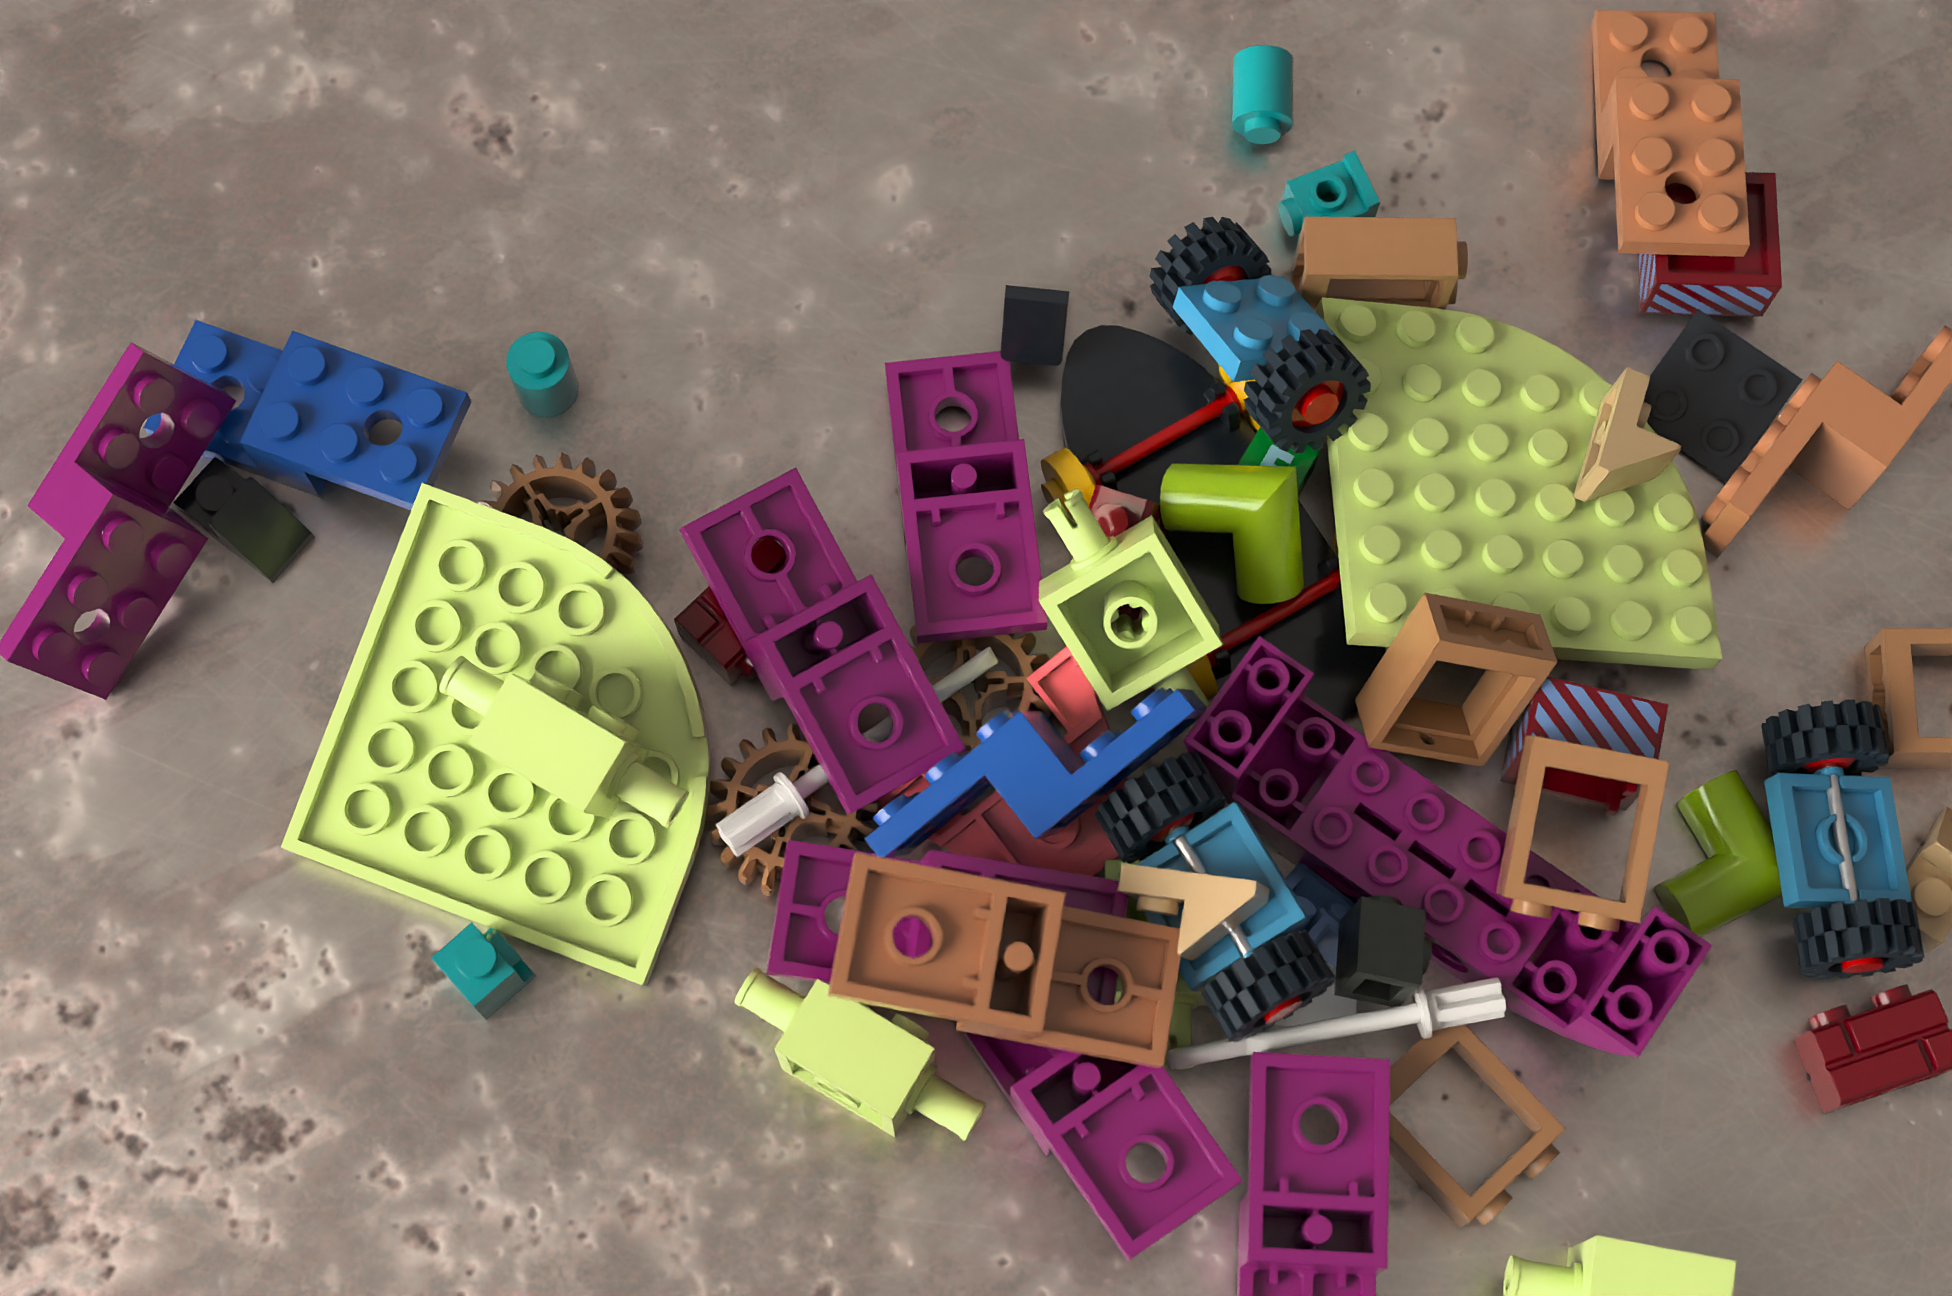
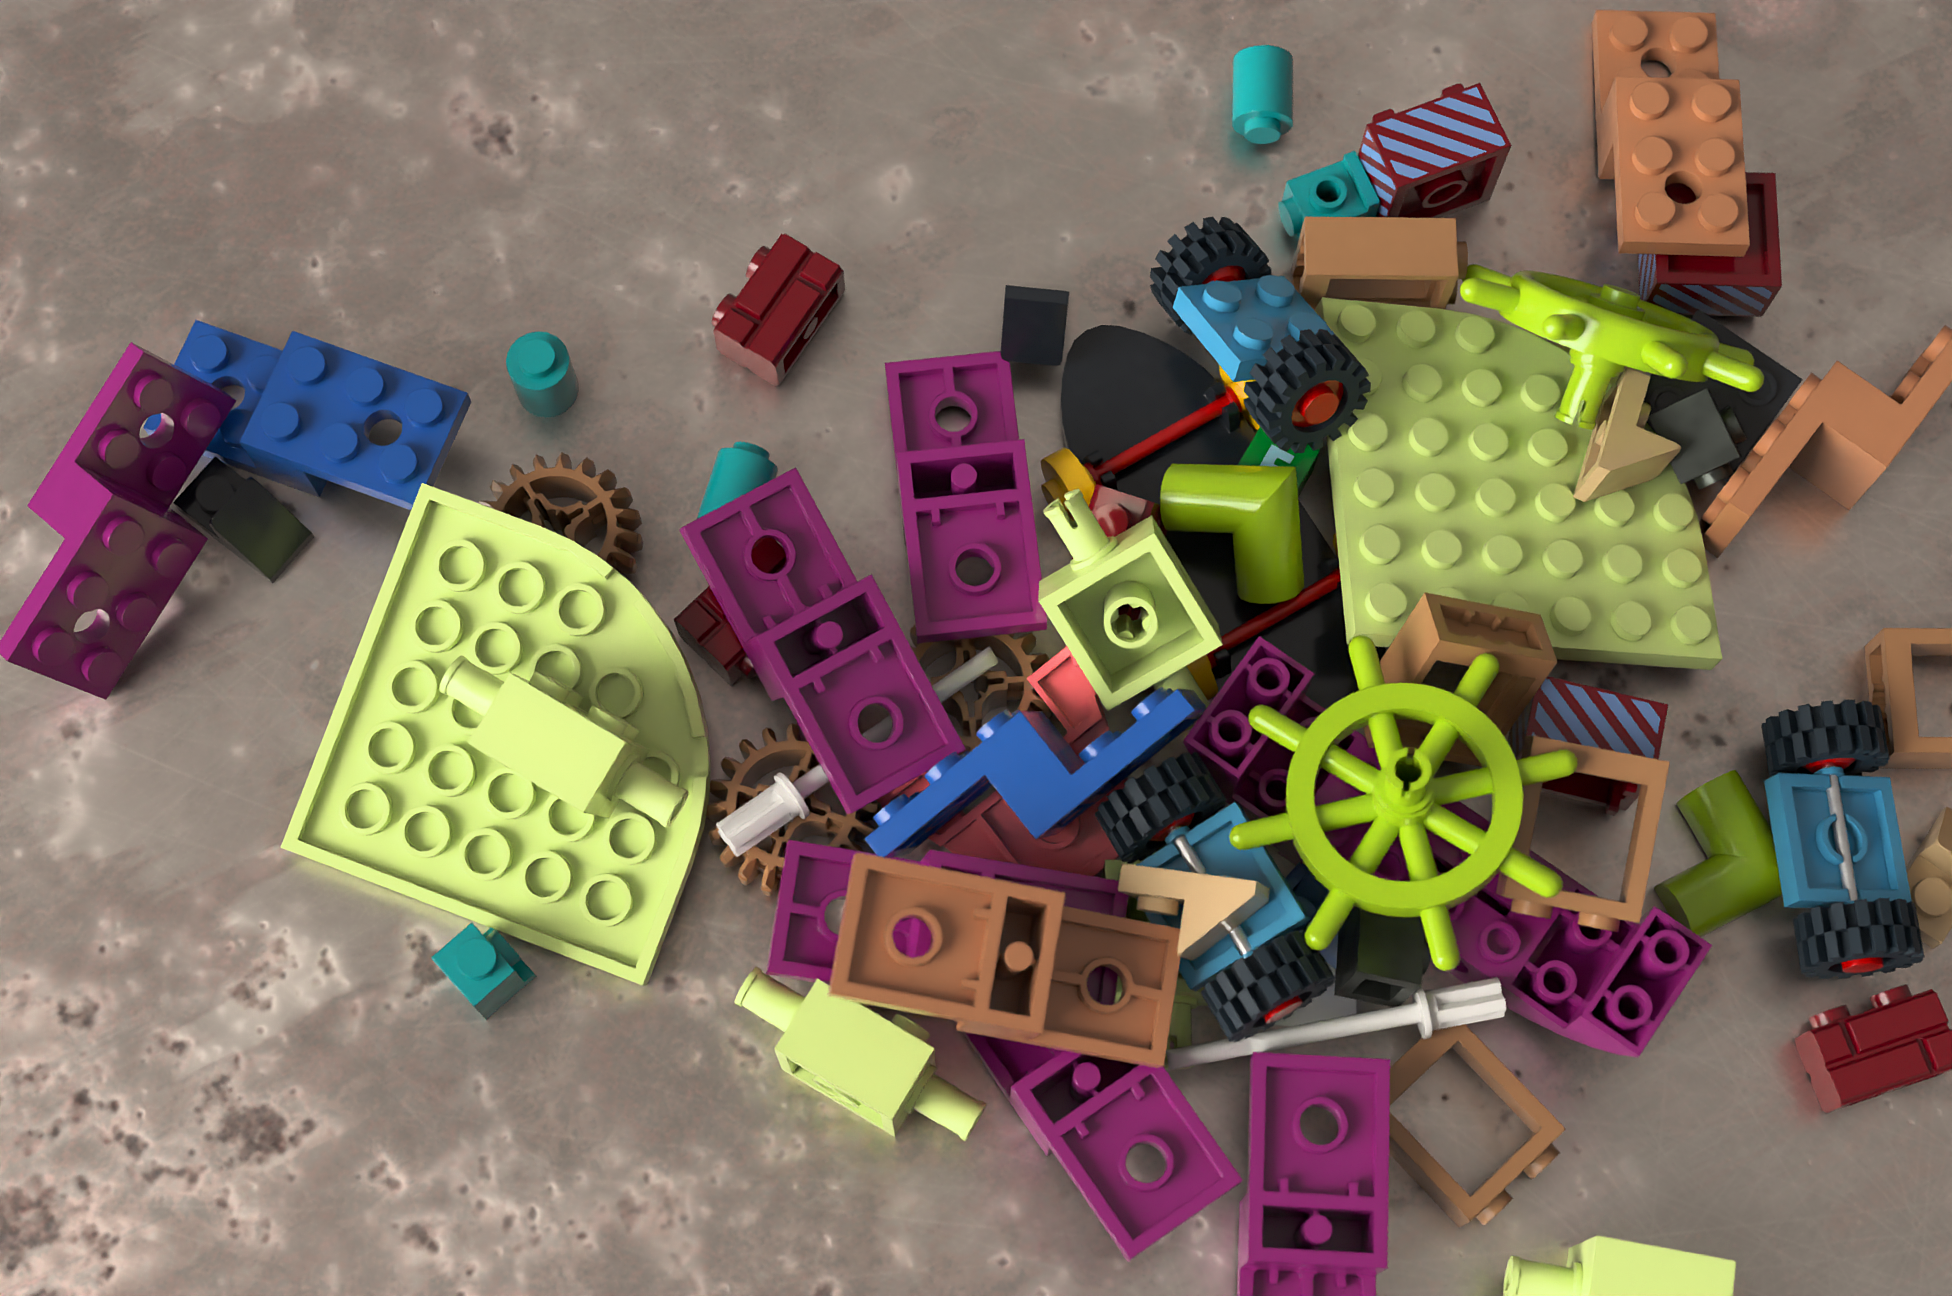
none -> teal brick [697,442,778,519]
none -> dark red brick [712,234,845,386]
none -> lime piece [1229,635,1578,971]
none -> dark red container [1358,83,1512,218]
none -> lime piece [1460,264,1764,430]
none -> pearl dark grey brick [1648,388,1747,490]

